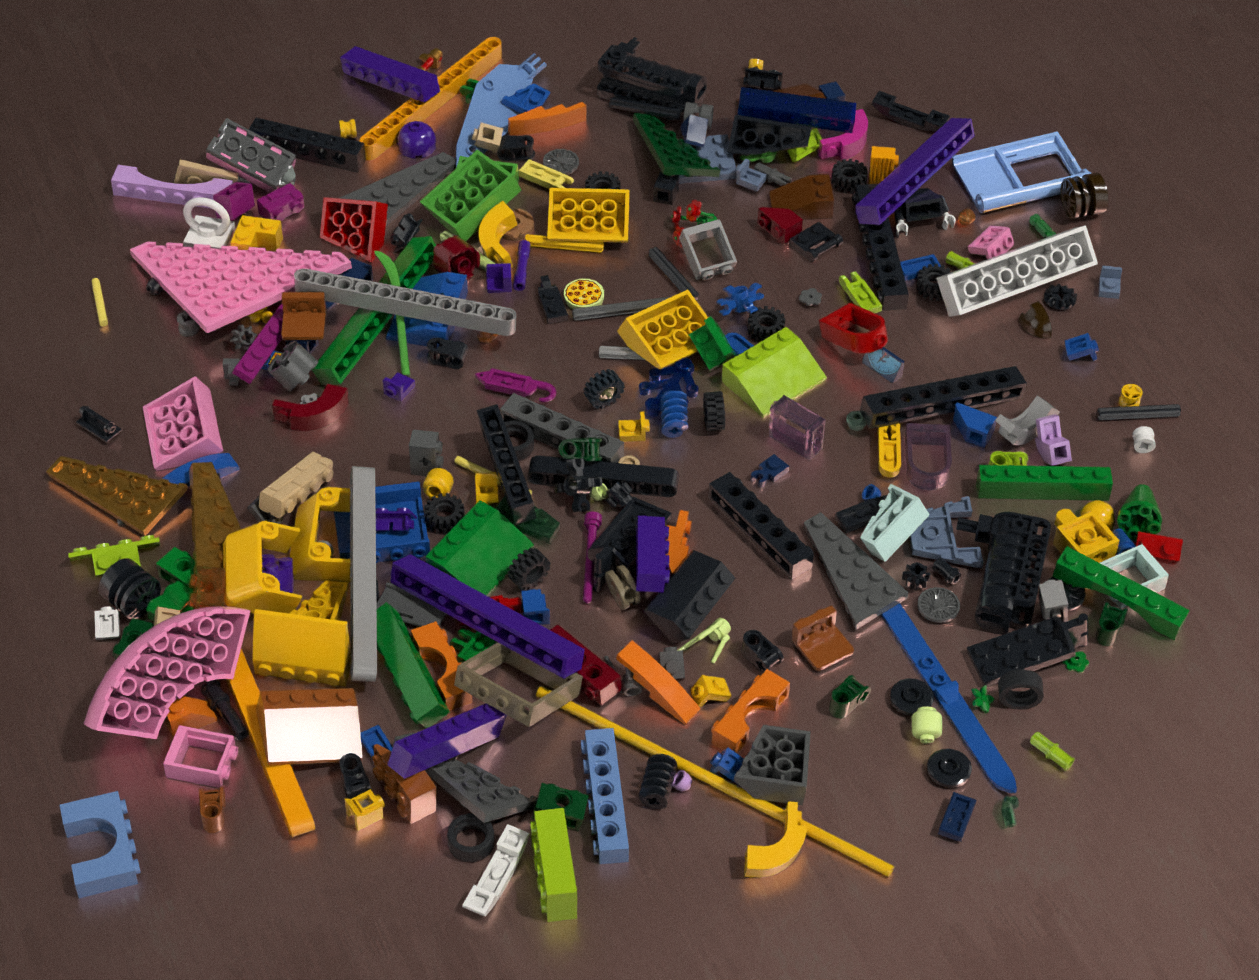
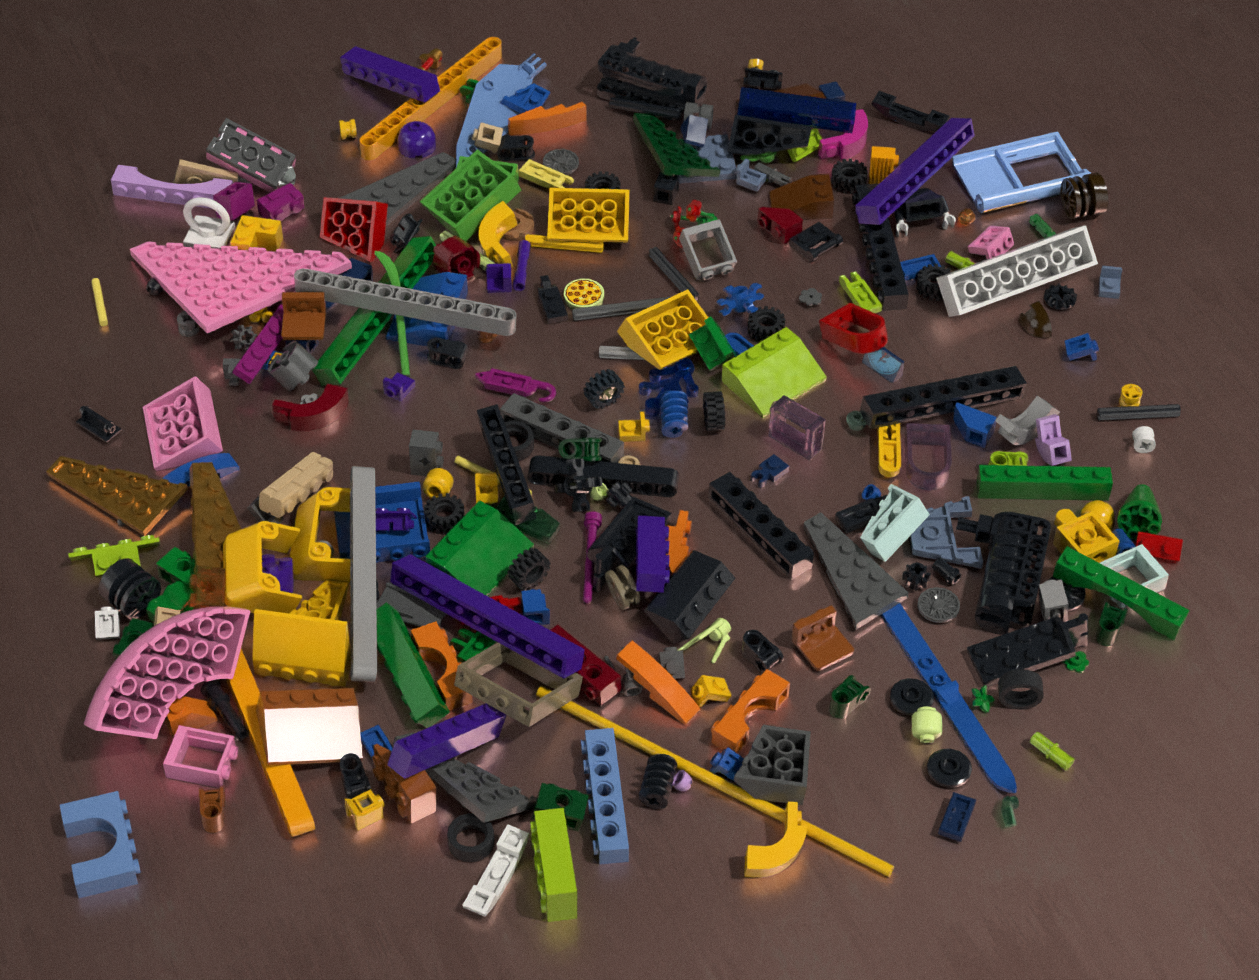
black brick [248,117,366,173] -> none

